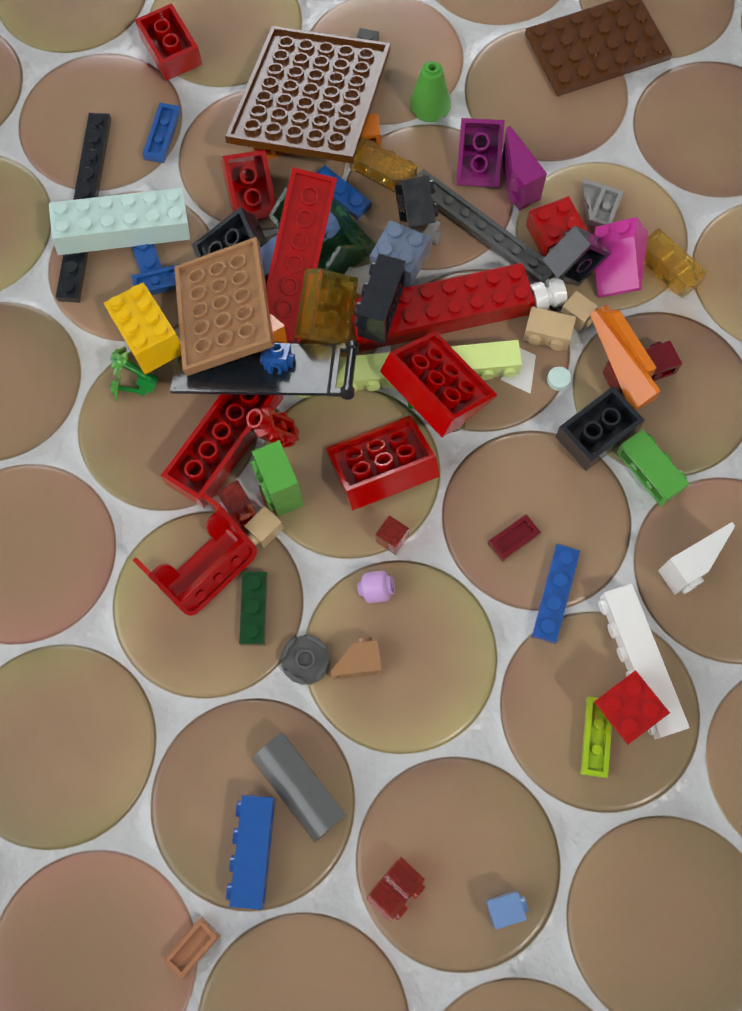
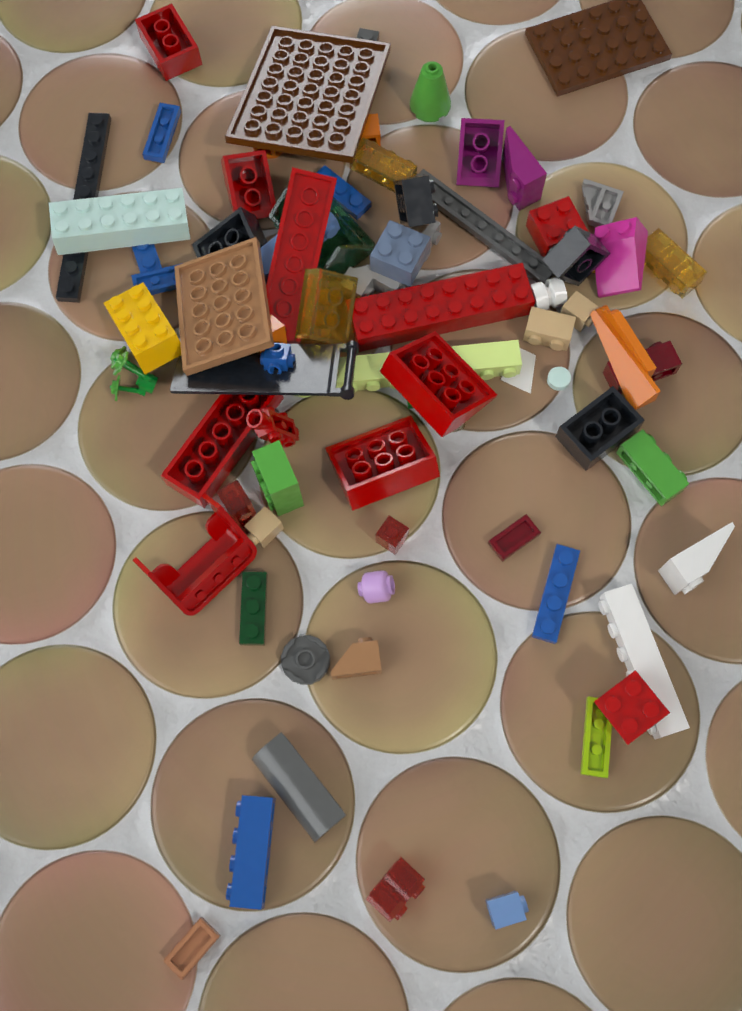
black brick [354,254,406,344] -> none

